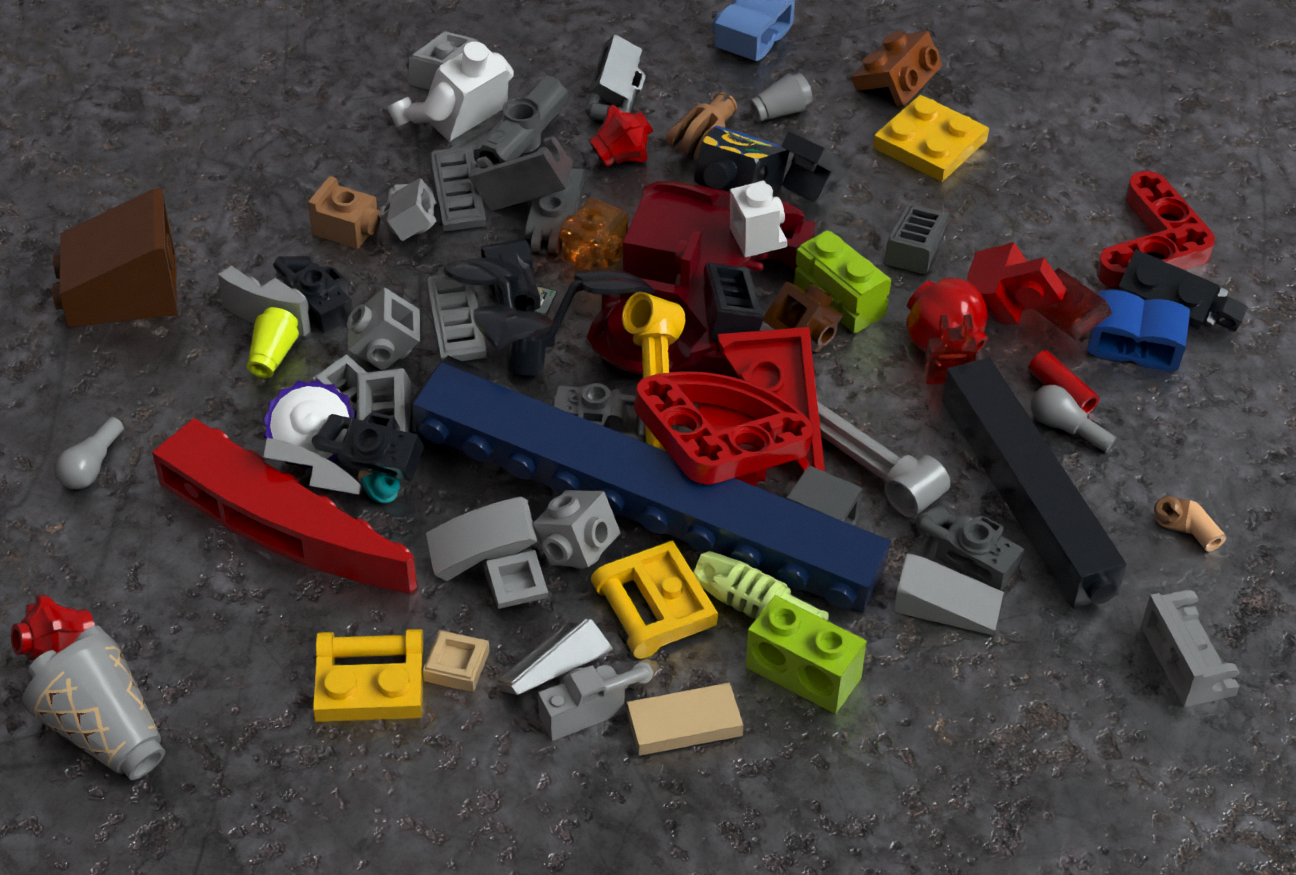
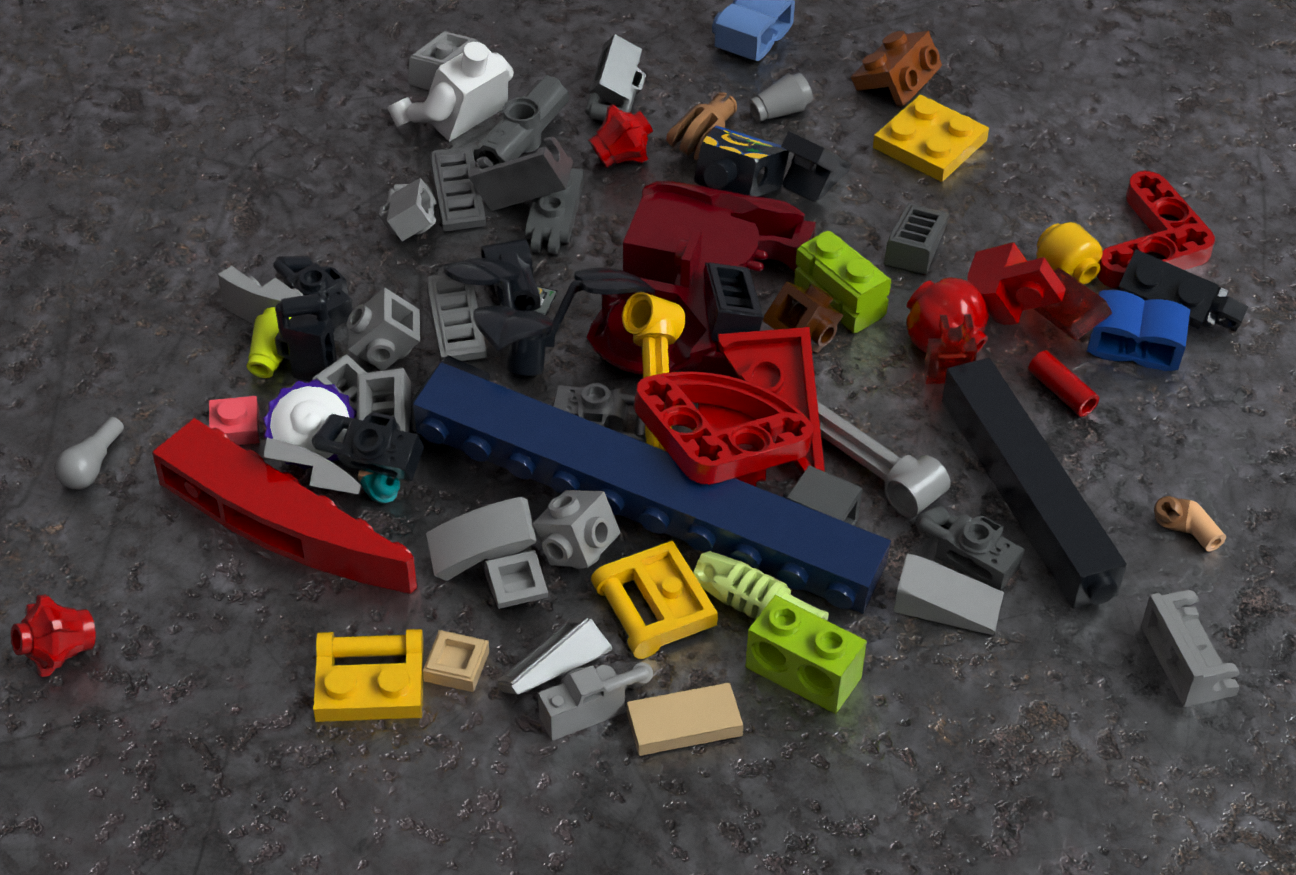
light grey cone [22,625,165,780] -> none
reddish brown slope [52,188,178,327] -> none
medium nougat brick [308,176,381,249] -> none
clear orange brick [560,197,628,269] -> none
white brick [730,181,787,258] -> none
light grey piece [1031,385,1117,453] -> none
none -> coral plate [209,396,260,445]
none -> black piece [275,293,337,381]
none -> yellow head [1036,222,1102,287]

